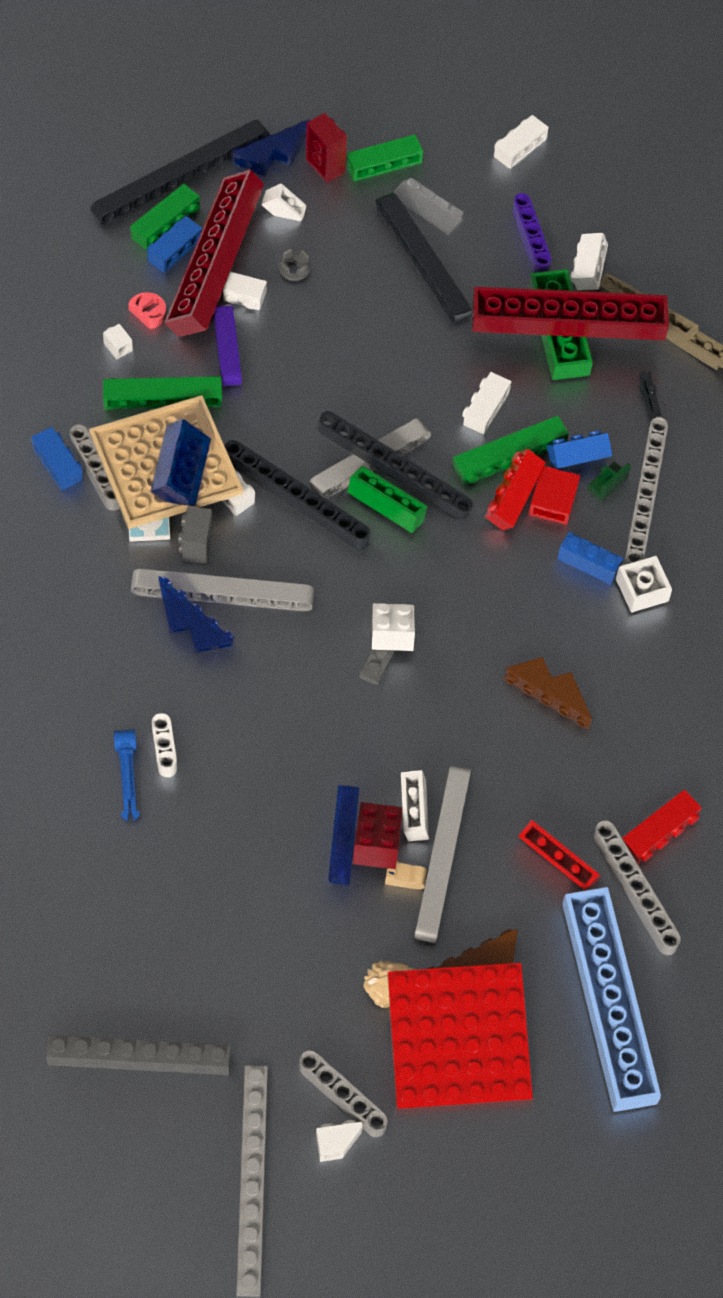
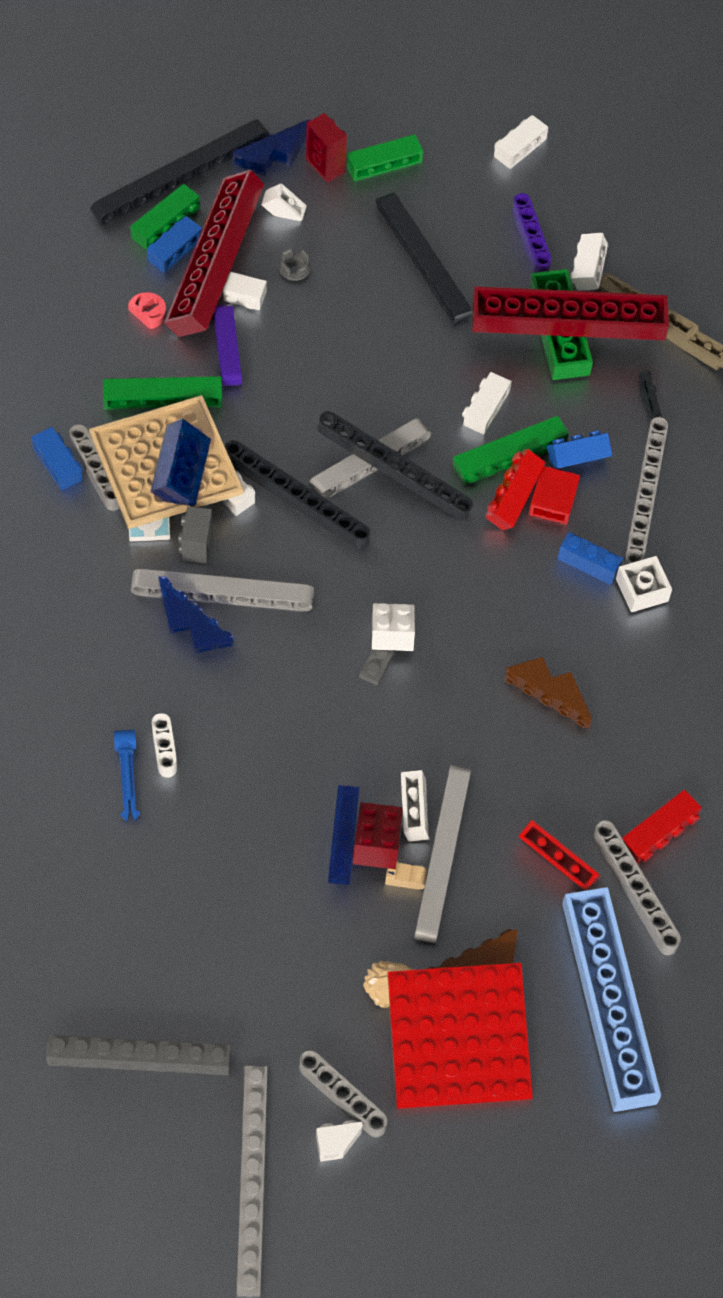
white brick [103,324,133,360] -> none
green brick [347,466,427,533] -> none
clear windscreen [393,178,464,235] -> none
dark green panel [587,461,631,500] -> none

